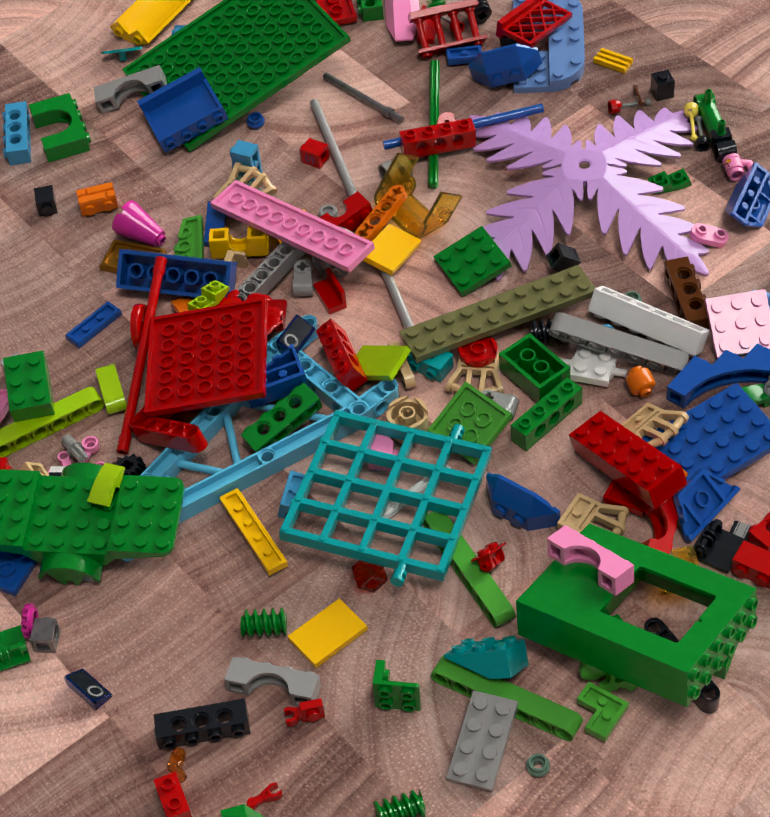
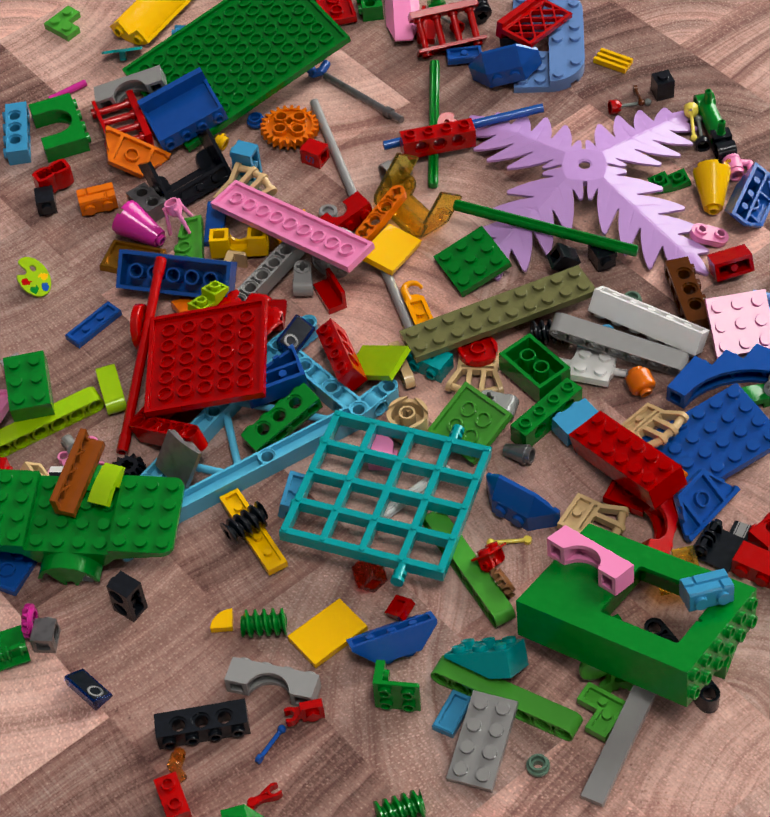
none -> lime piece [16,257,51,297]
none -> red brick [32,159,74,193]
none -> bright green plate [44,6,81,42]
none -> dark pink piece [48,80,87,99]
none -> dark orange fence [49,428,106,518]
none -> red fence [90,90,154,152]
none -> orange wing [105,125,172,179]
none -> black brick [106,570,148,622]
none -> flat silver brick [126,182,166,222]
none -> black windscreen [138,128,231,206]
none -> flat silver slope [155,430,202,489]
none -> bright pink plant [162,197,194,236]
none -> yellow tile [210,608,233,633]
none -> yellow plate [215,133,229,151]
none -> black piece [220,501,268,545]
none -> blue hinge [255,725,286,764]
none -> orange gear [260,105,319,150]
none -> blue arm [307,60,331,78]
none -> blue wedge [346,611,438,664]
none -> red plate [384,595,415,621]
none -> light orange plate [400,280,433,325]
none -> dark azure tile [432,689,471,738]
none -> green axle [453,200,639,257]
none -> light yellow hinge [486,535,532,545]
none -> medium nougat gear [490,567,516,598]
none -> flat silver cone [503,443,536,465]
none -> dark azure brick [552,398,598,447]
none -> light grey tile [580,685,657,807]
none -> black brick [588,245,618,272]
none -> dark azure brick [679,568,734,612]
none -> yellow cone [693,159,731,215]
none -> red brick [707,244,755,282]

